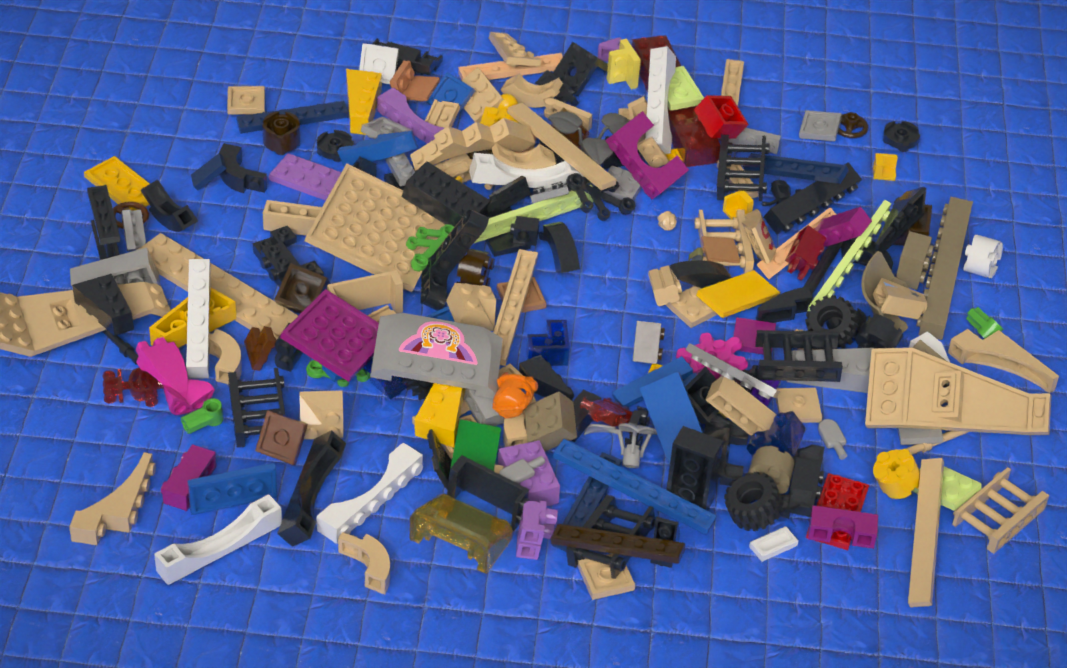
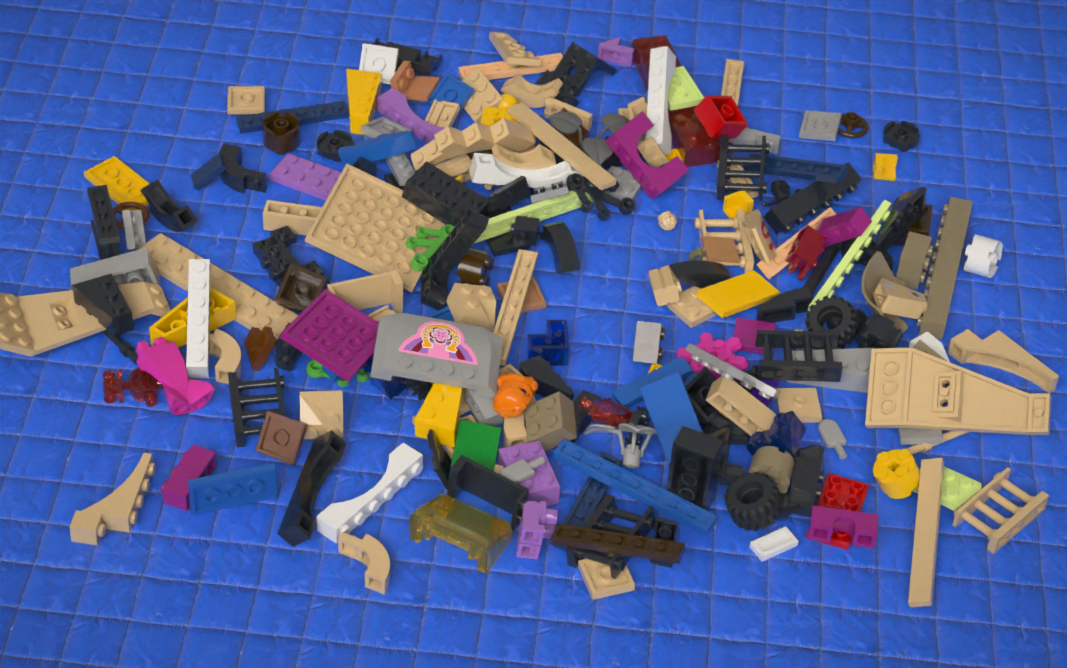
white arch [154,494,282,585] -> none
bright green piece [180,398,224,434] -> none
light yellow bracket [607,39,641,89] -> none
bright green piece [966,307,1004,338] -> none

